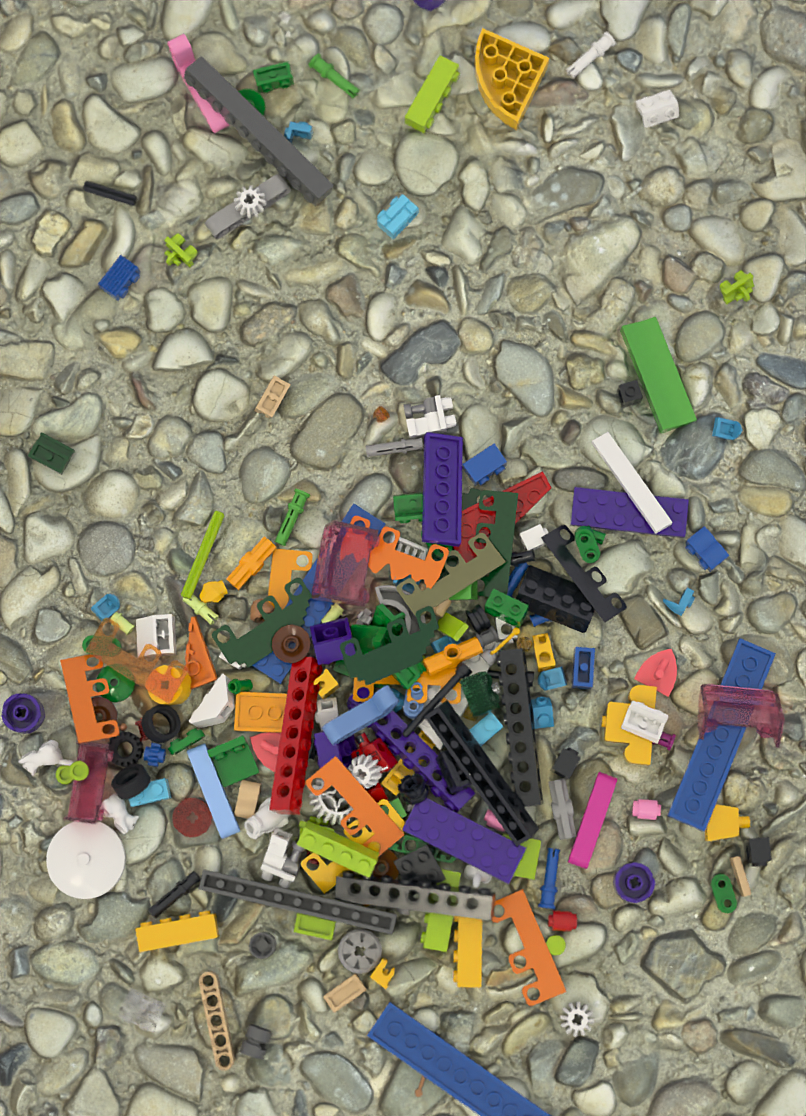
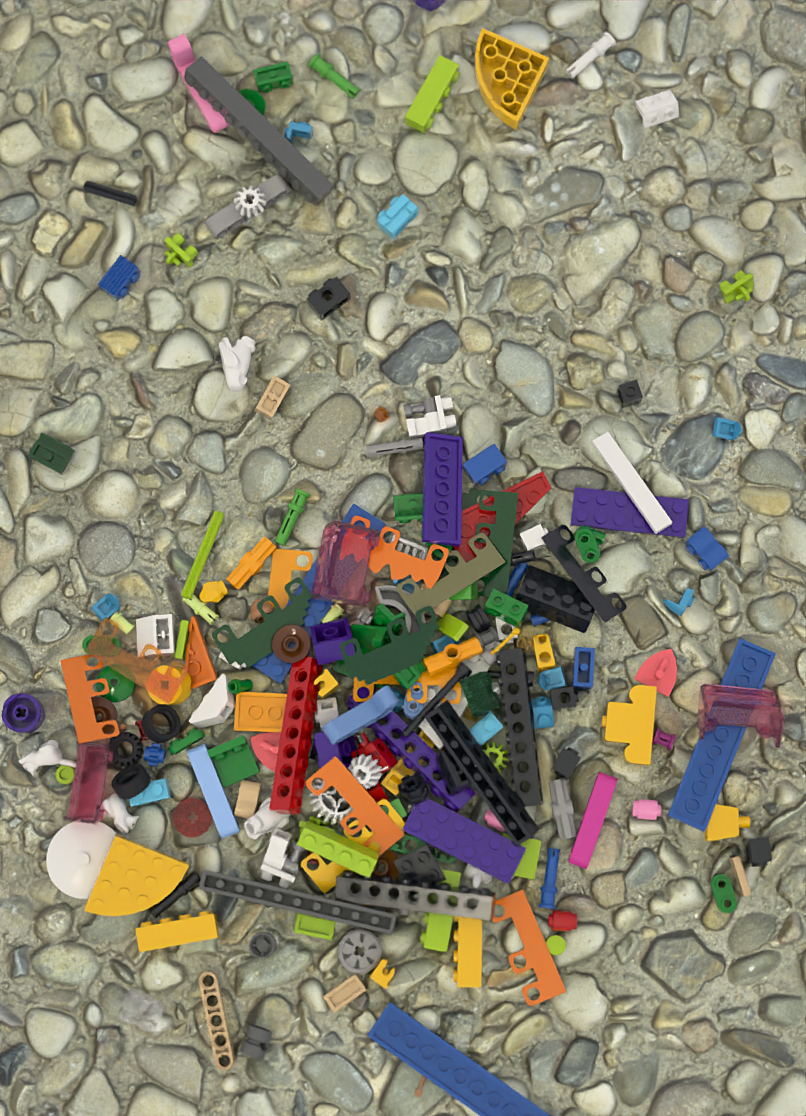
lime tile [69,761,89,781] -> none
white gear [560,1002,594,1037] -> none
dark purple brick [613,863,655,903] -> none
bright green arch [620,316,697,434] -> none
white bracket [621,701,669,743] -> none
none -> yellow brick [84,834,189,916]
none -> lime tile [175,620,190,661]
none -> white animal [218,336,256,392]
none -> black brick [307,276,351,321]
none -> lime gear [482,741,509,773]
none -> black brick [549,687,579,710]

